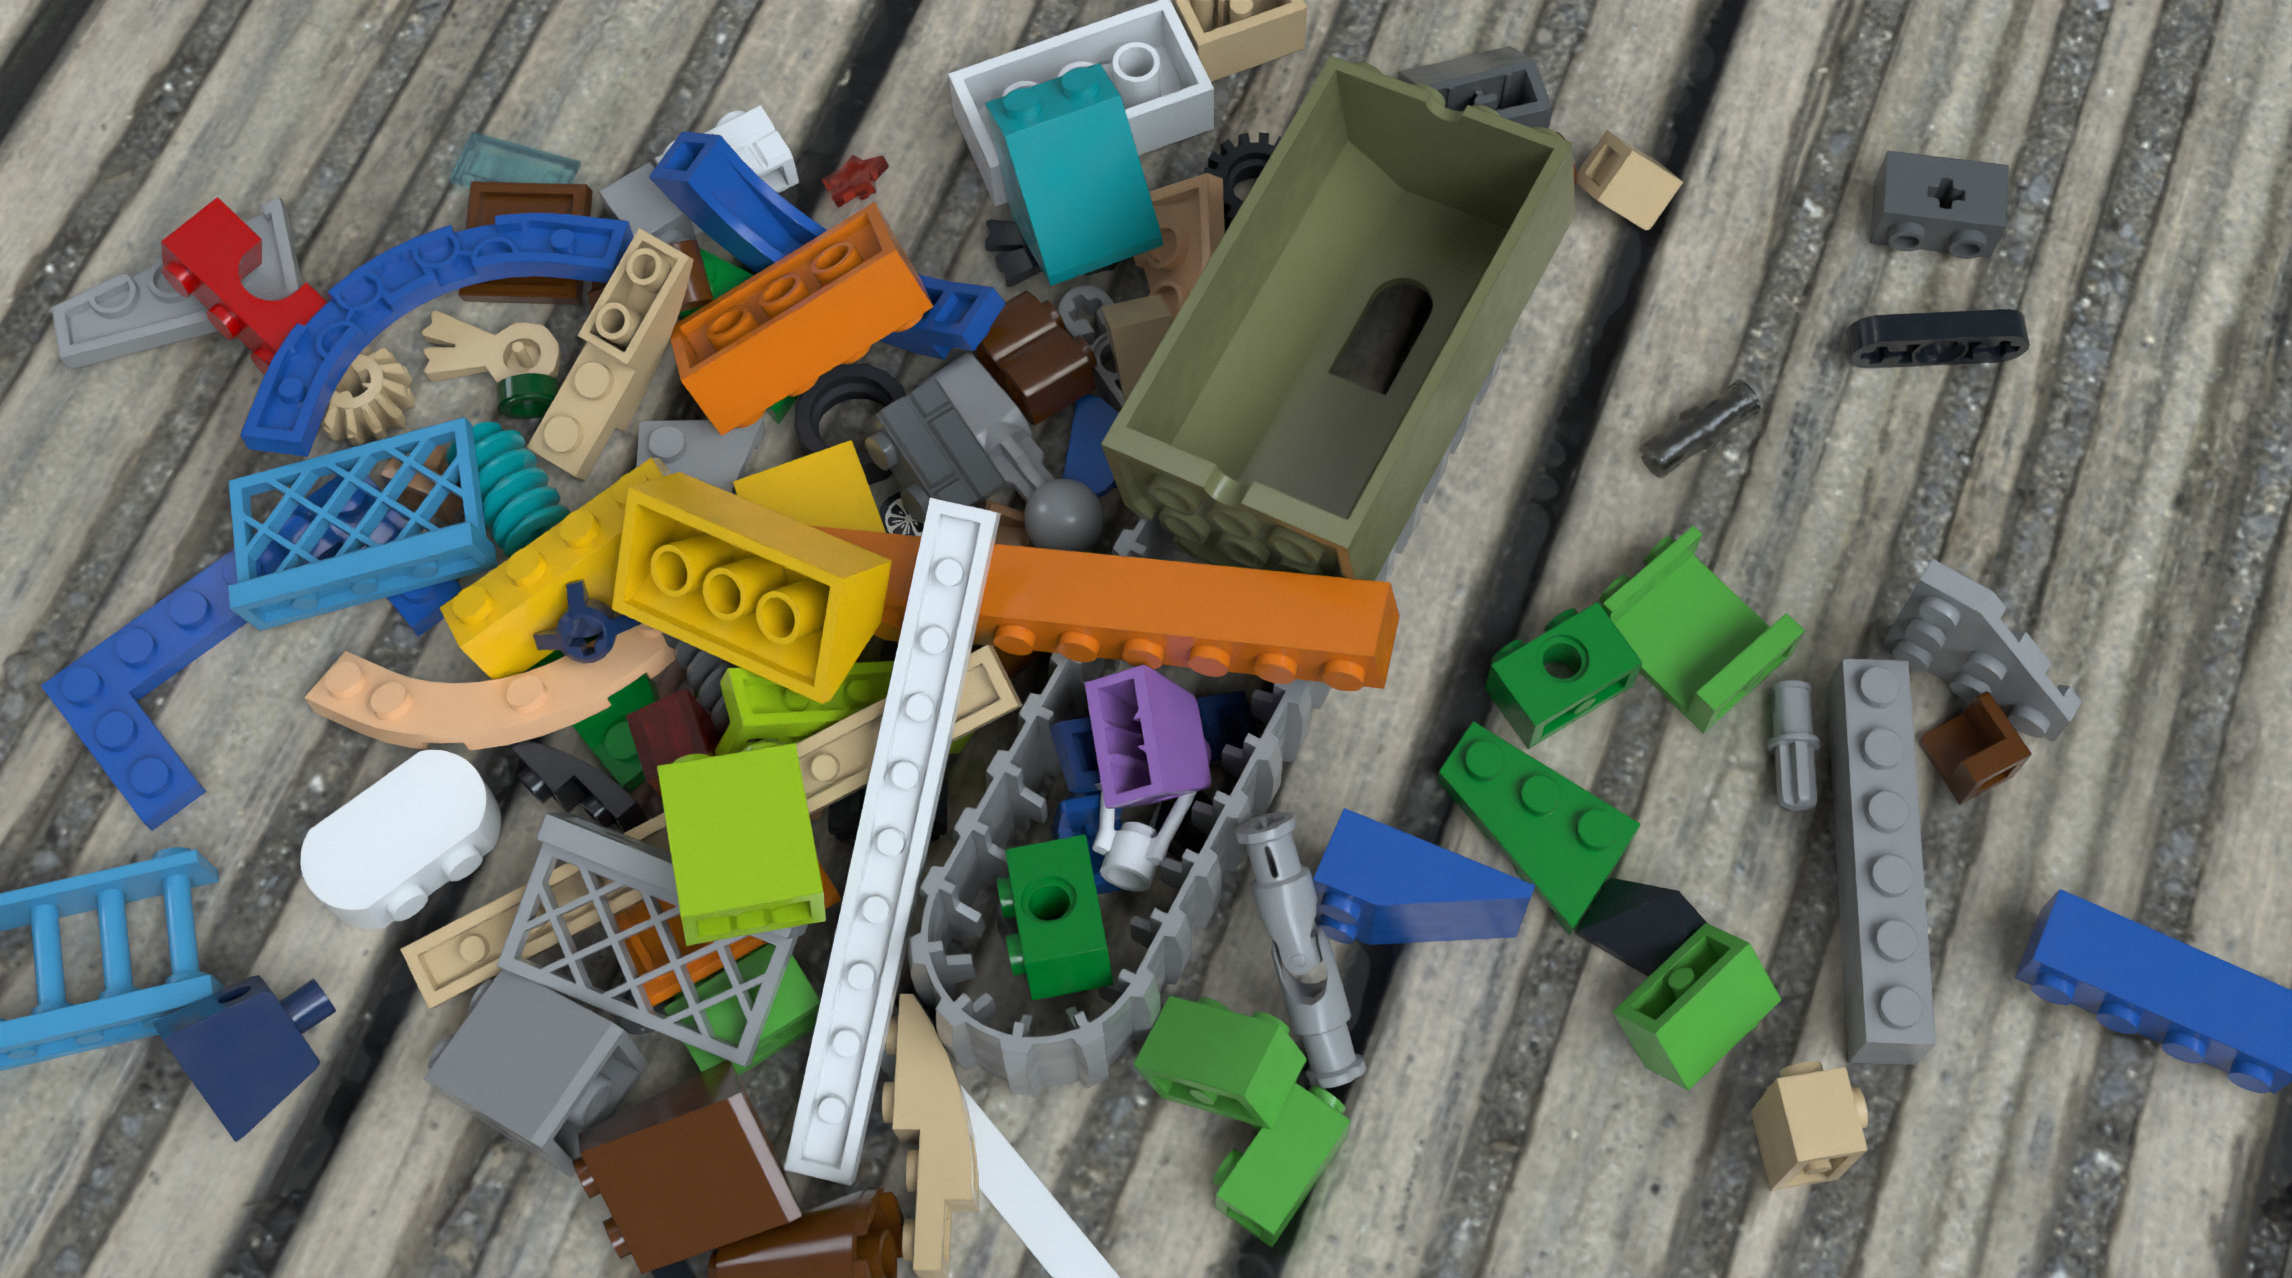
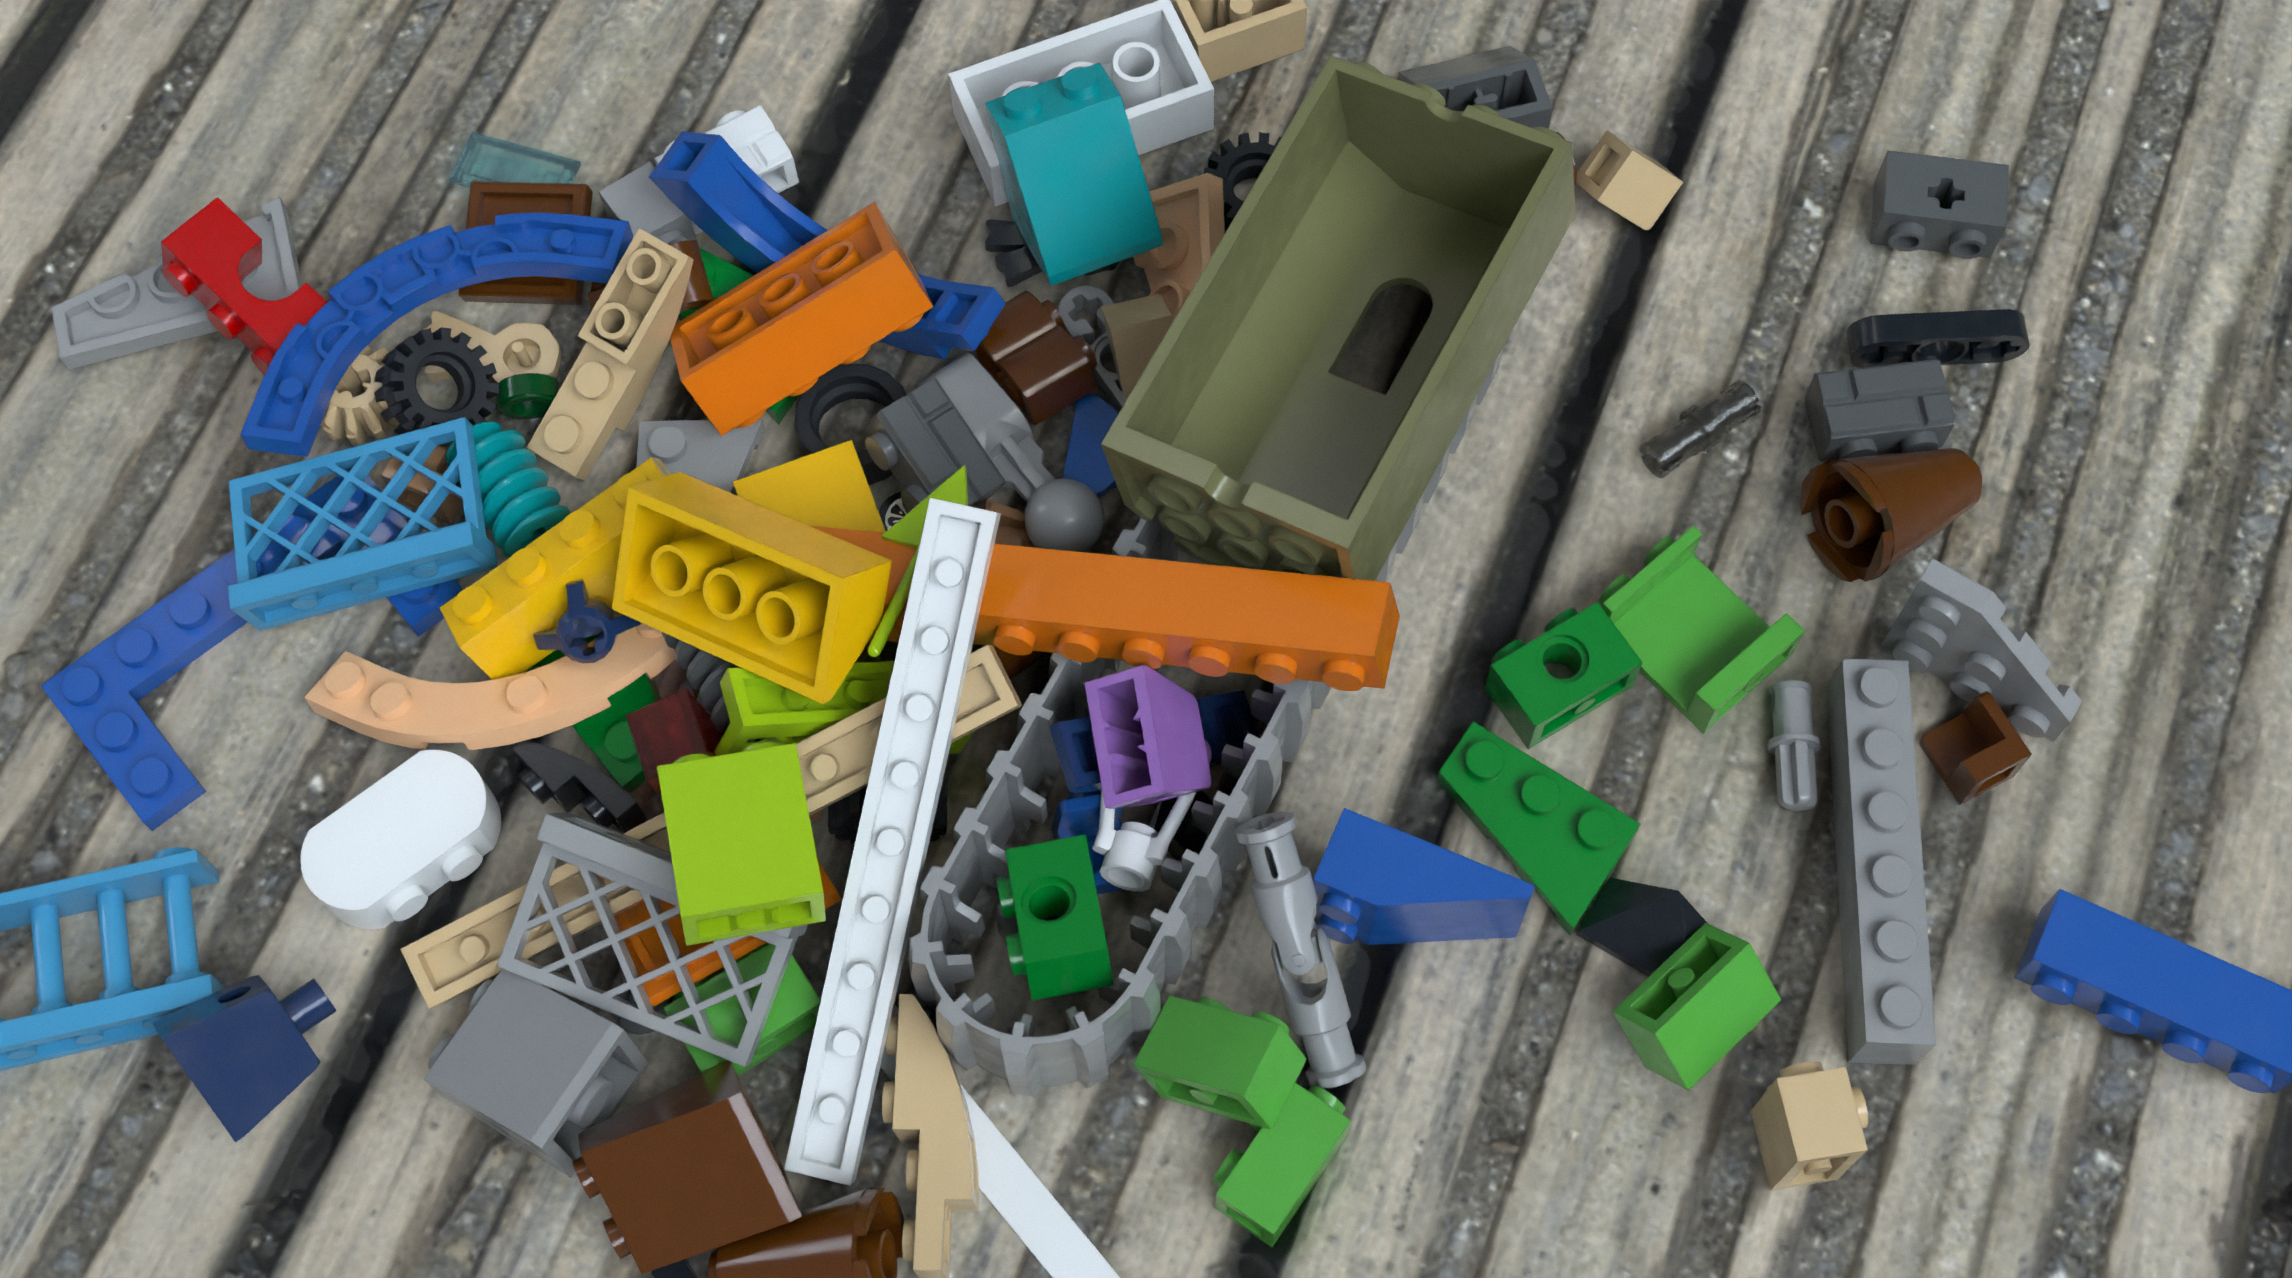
clear red piece [821,154,889,208] -> none
none -> black tyre [374,327,499,446]
none -> lime piece [868,465,968,657]
none -> reddish brown cone [1800,448,1982,582]
none -> dark grey brick [1805,359,1955,462]

